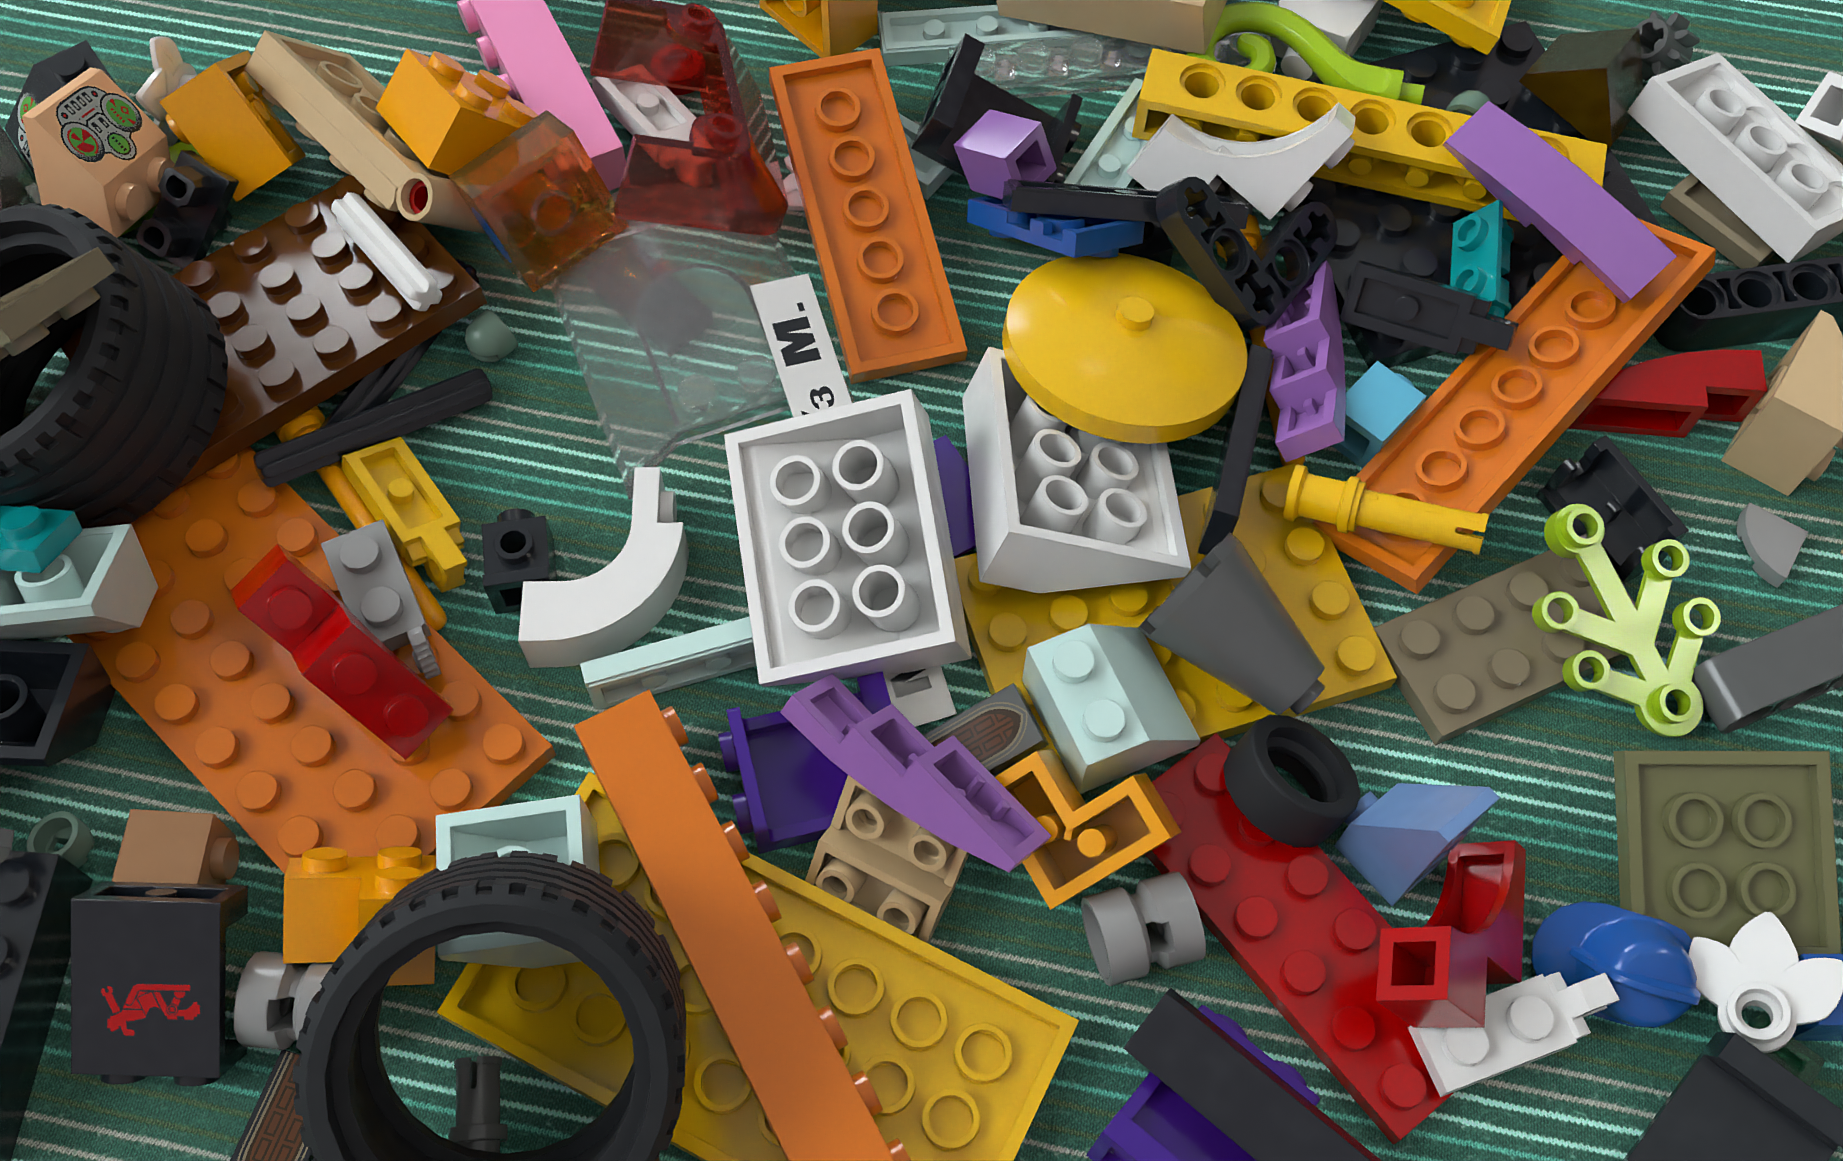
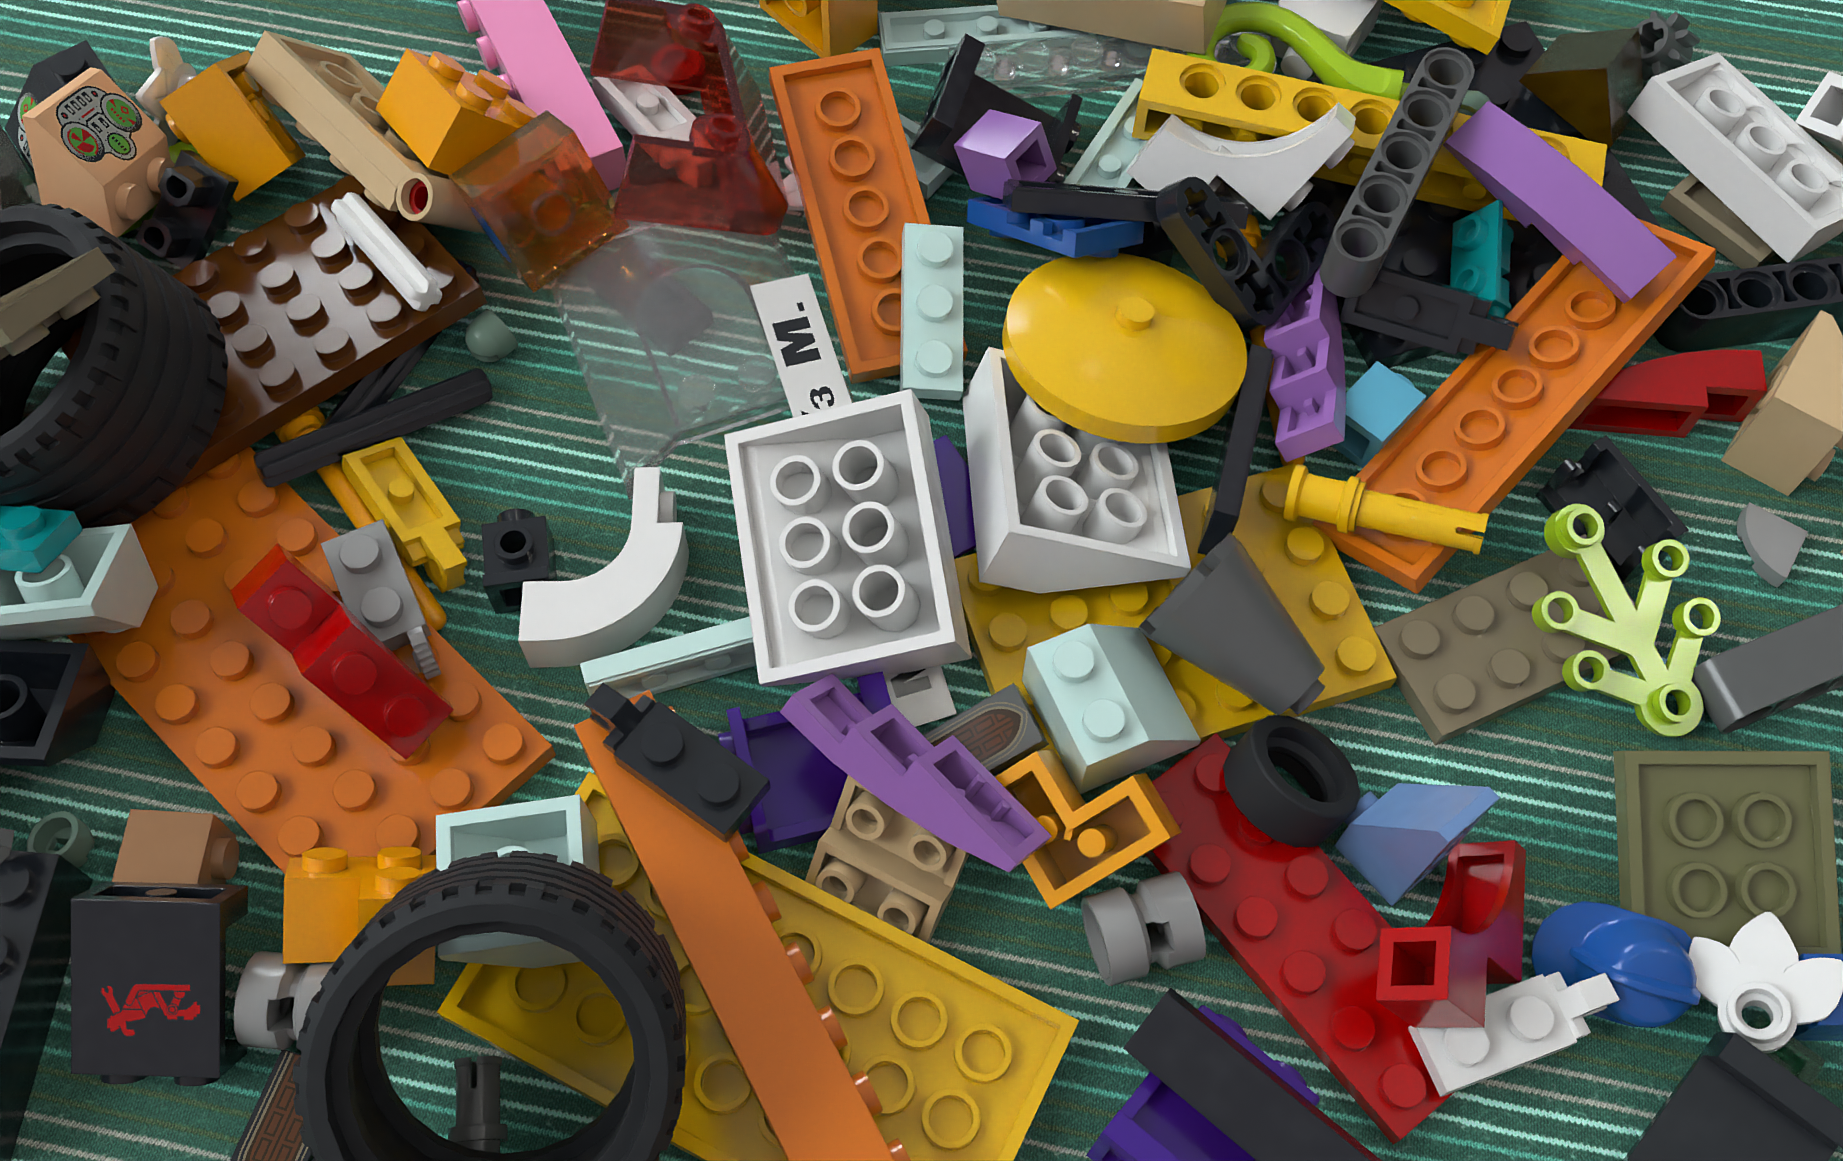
none -> black hinge [584,683,771,843]
none -> light aqua plate [900,223,963,401]
none -> dark grey beam [1319,47,1475,298]

